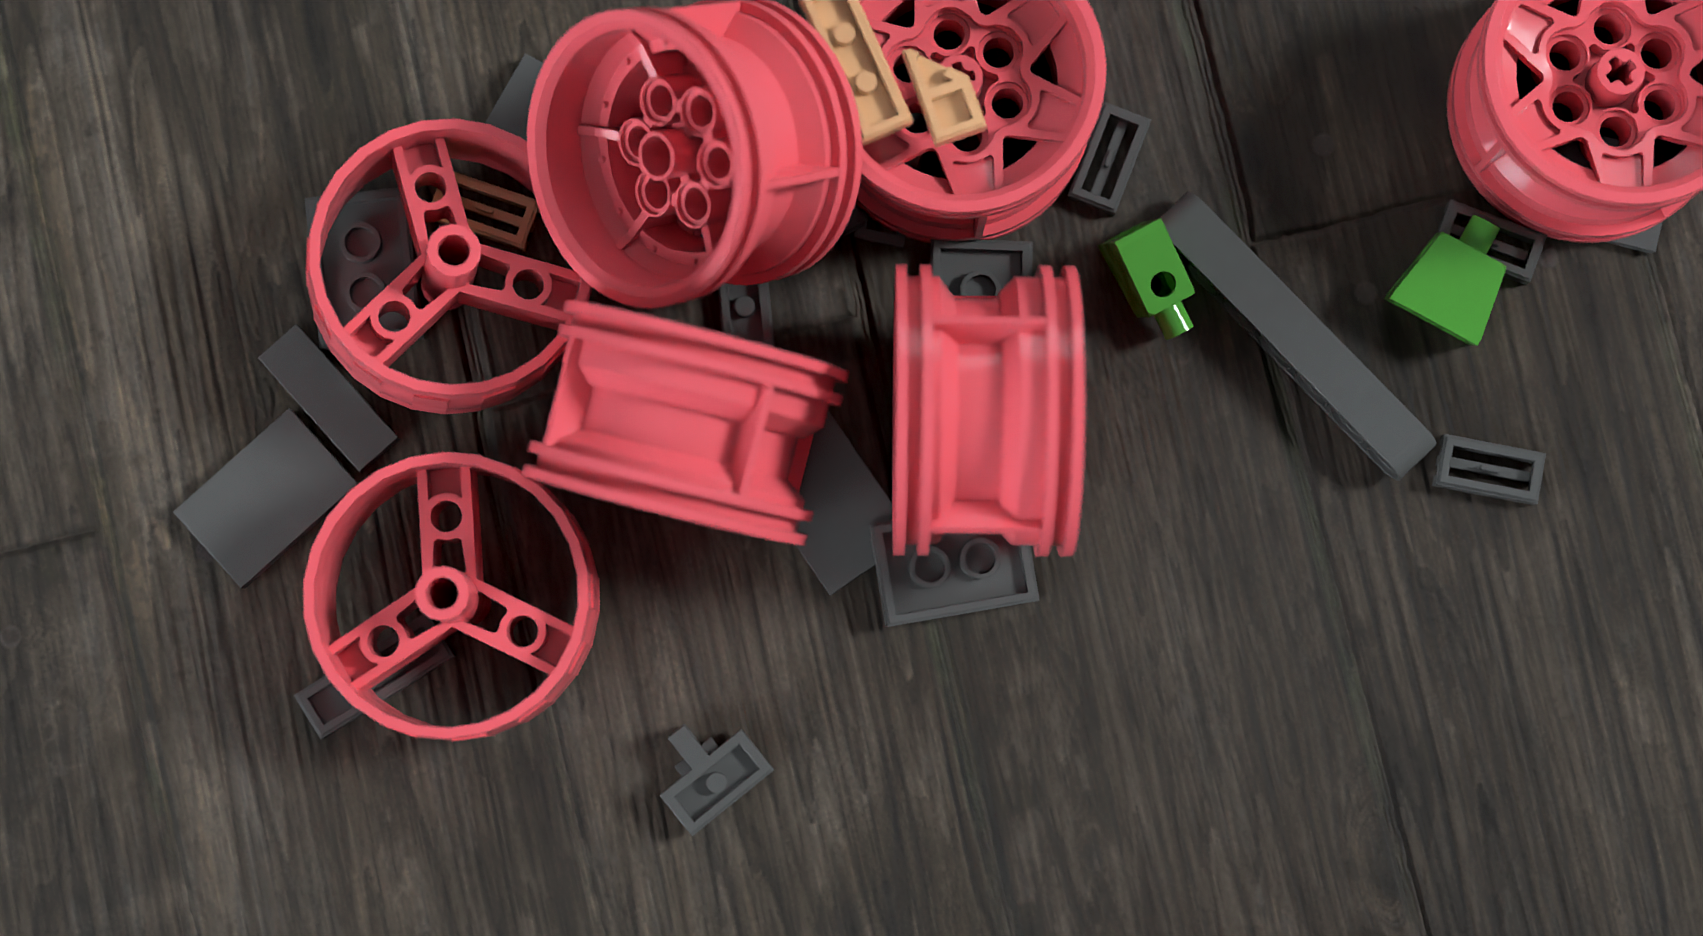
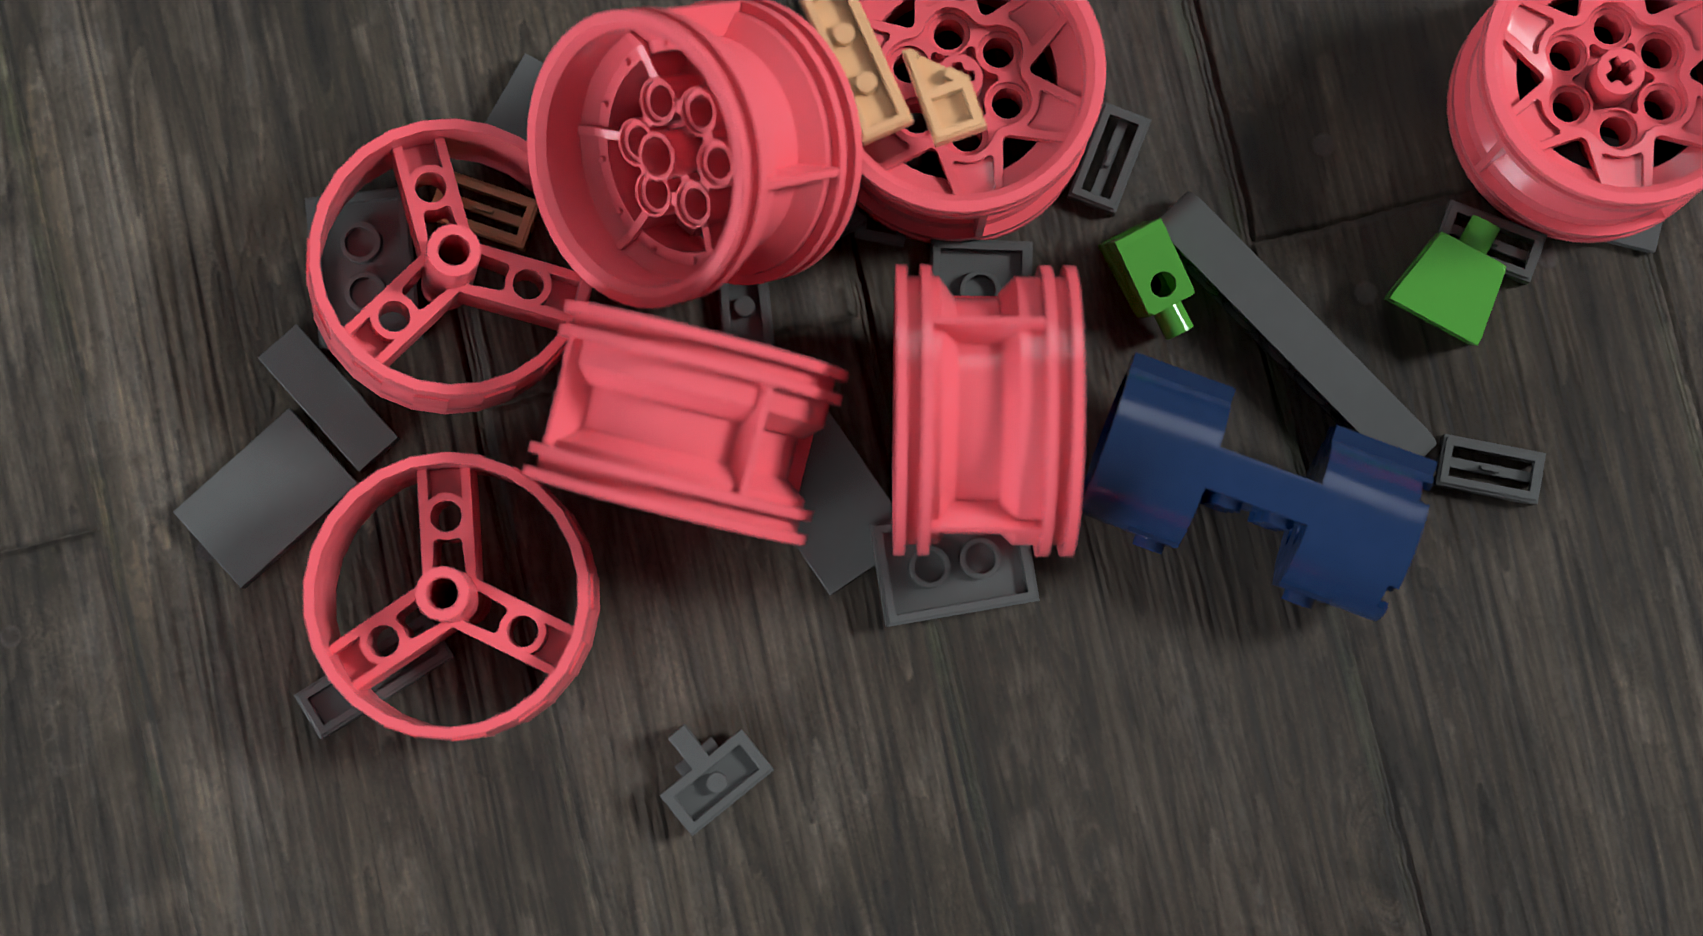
none -> dark blue cylinder [1080,352,1438,622]

